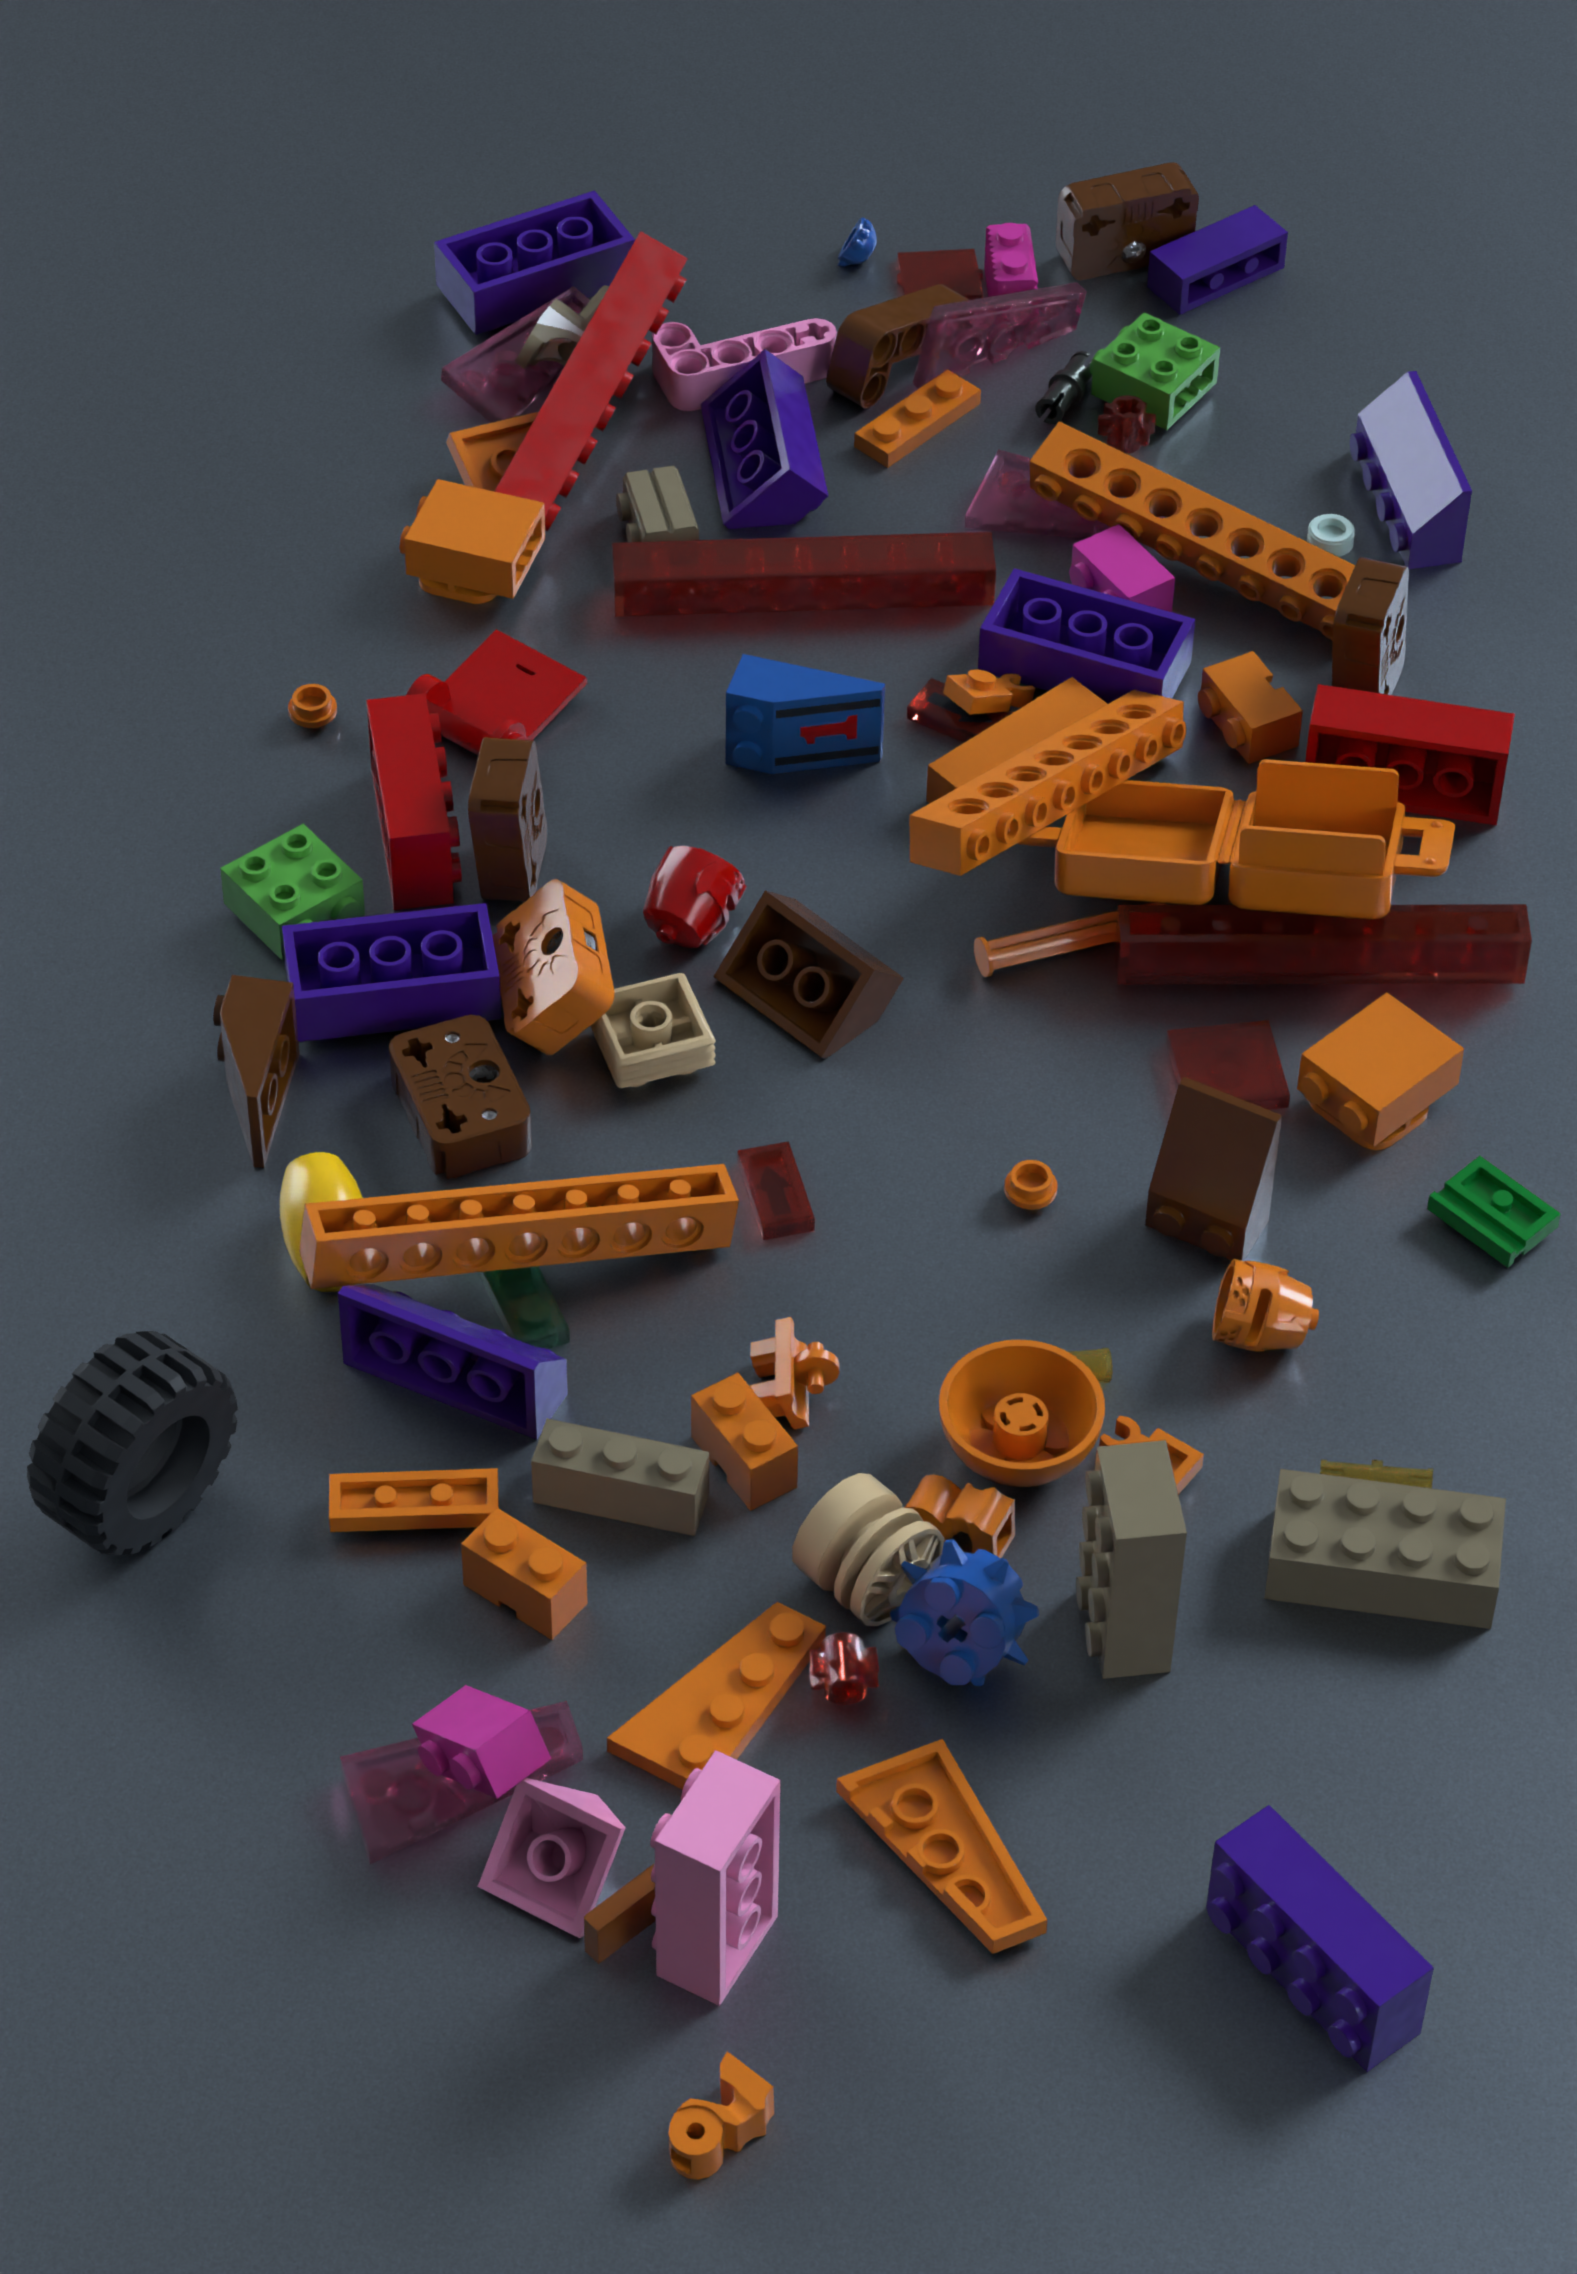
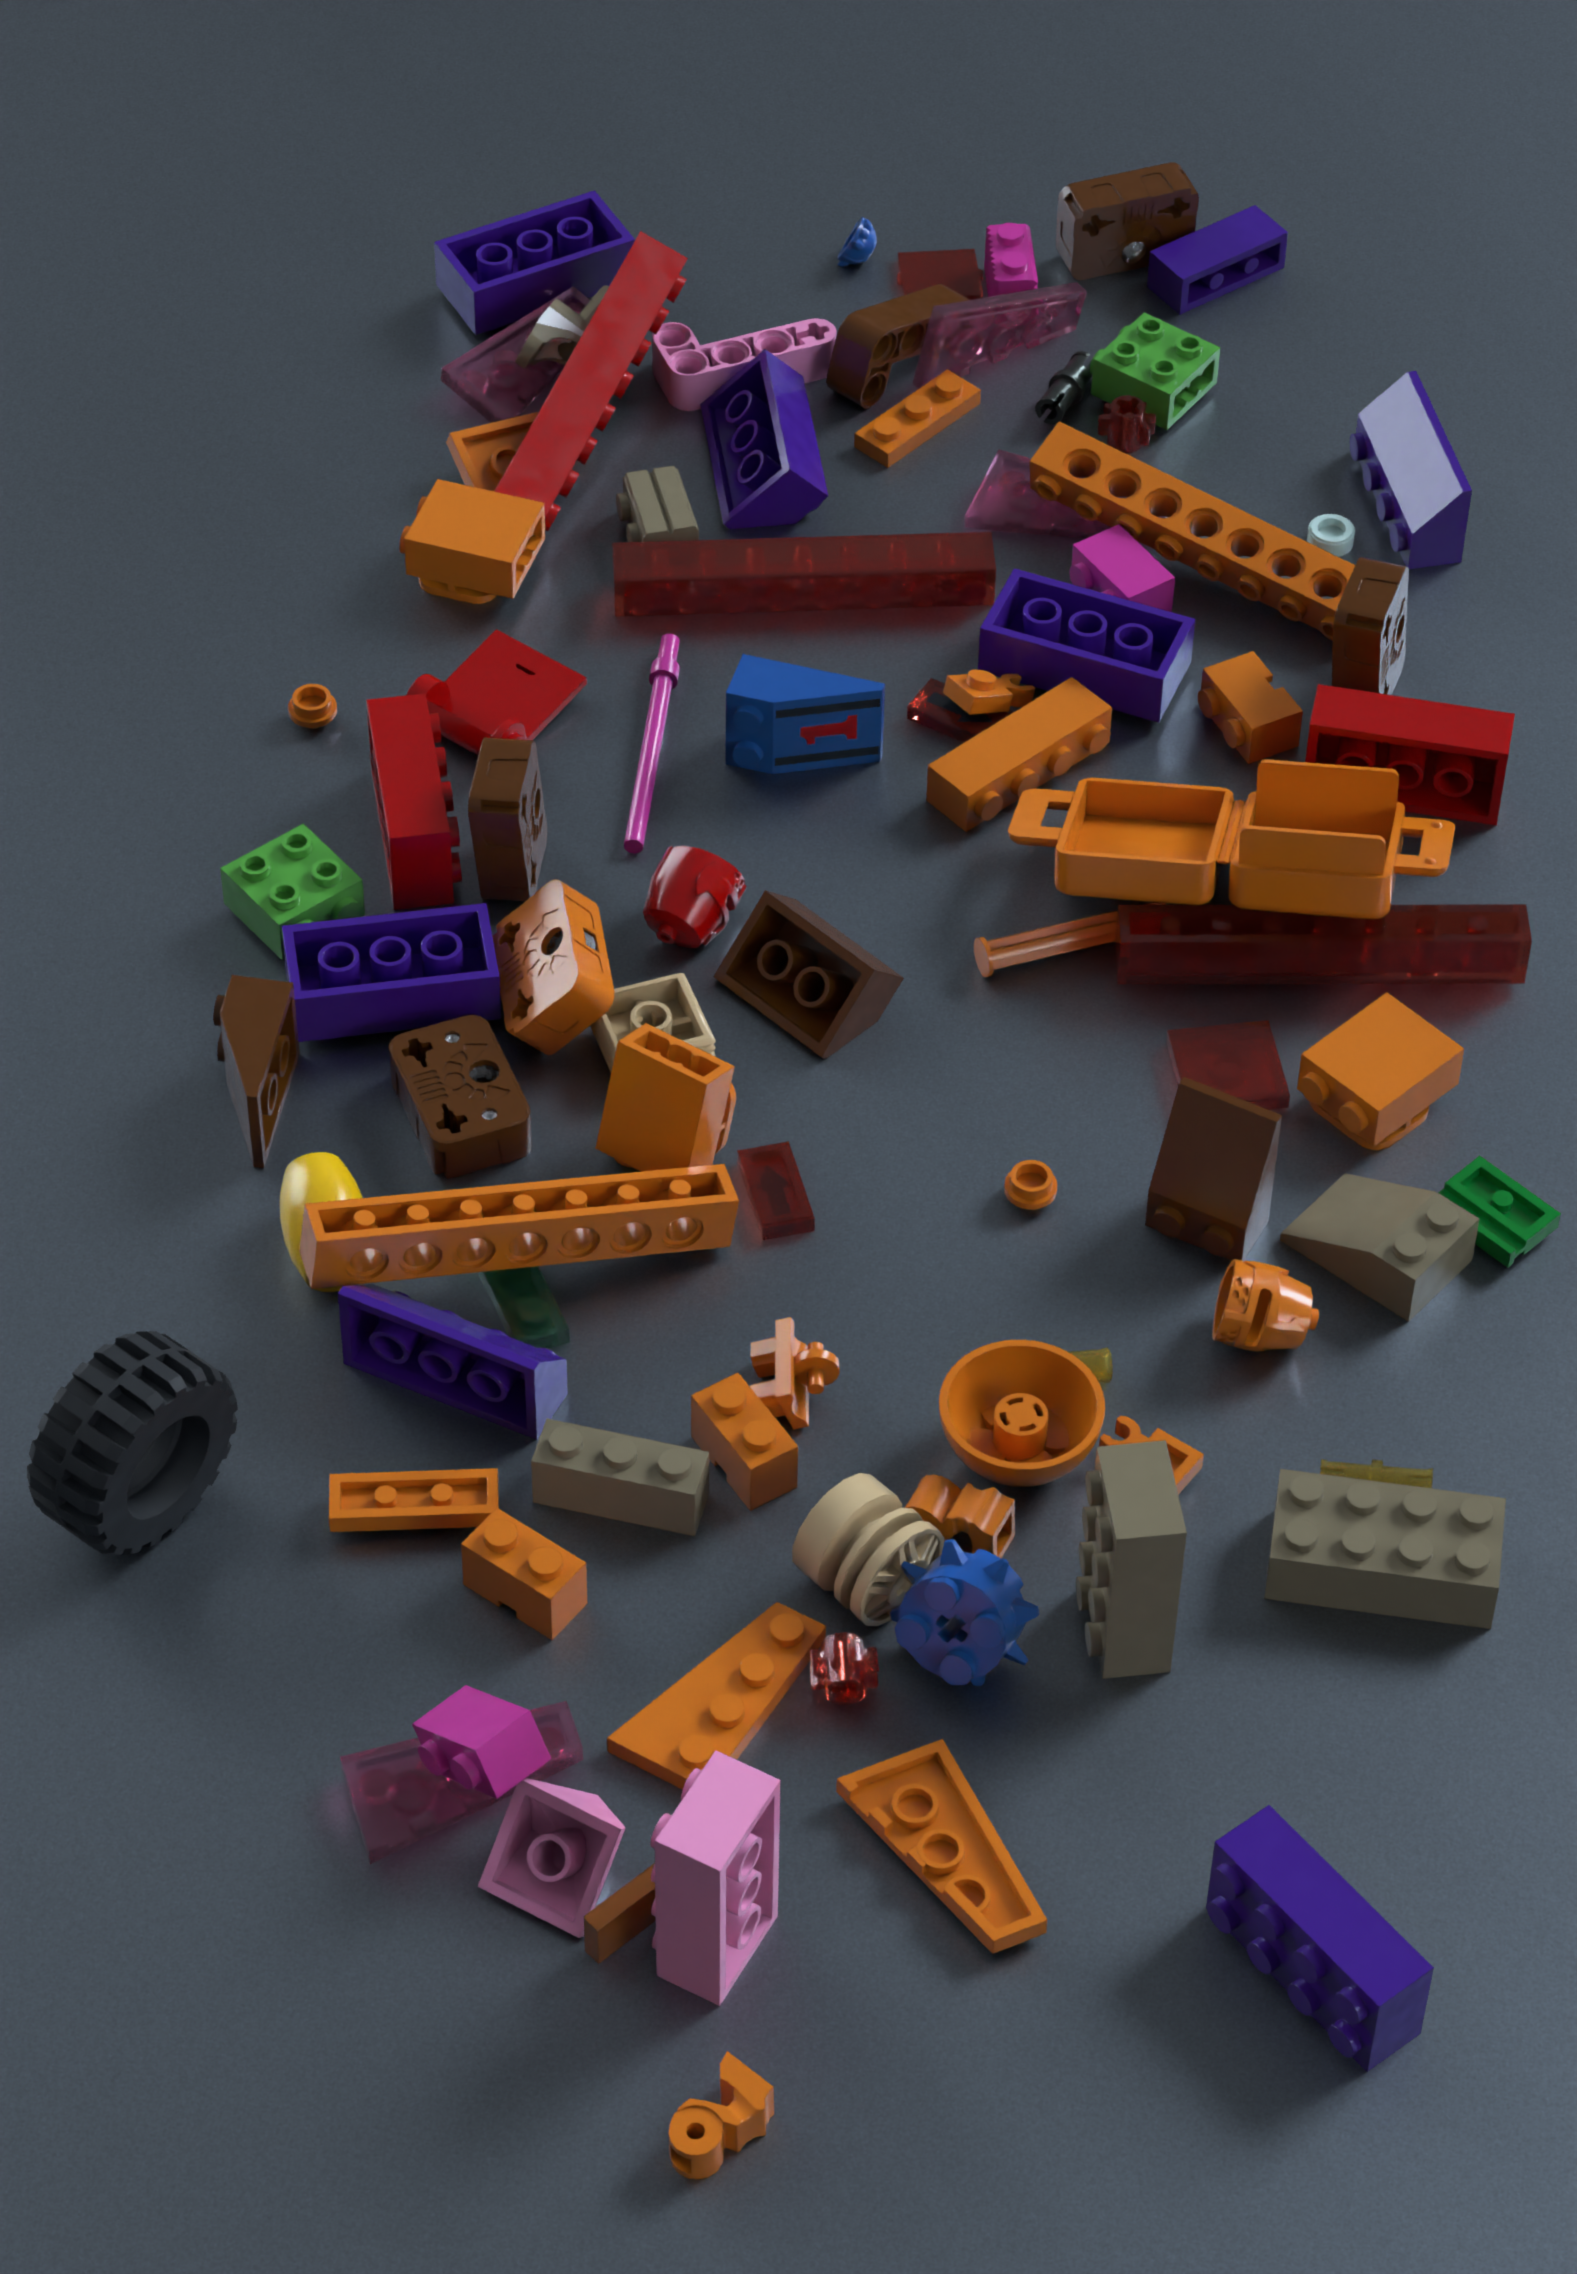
orange brick [909,690,1186,876] -> none
none -> orange brick [595,1023,736,1172]
none -> dark pink bar [624,634,680,854]
none -> dark tan slope [1280,1173,1479,1322]

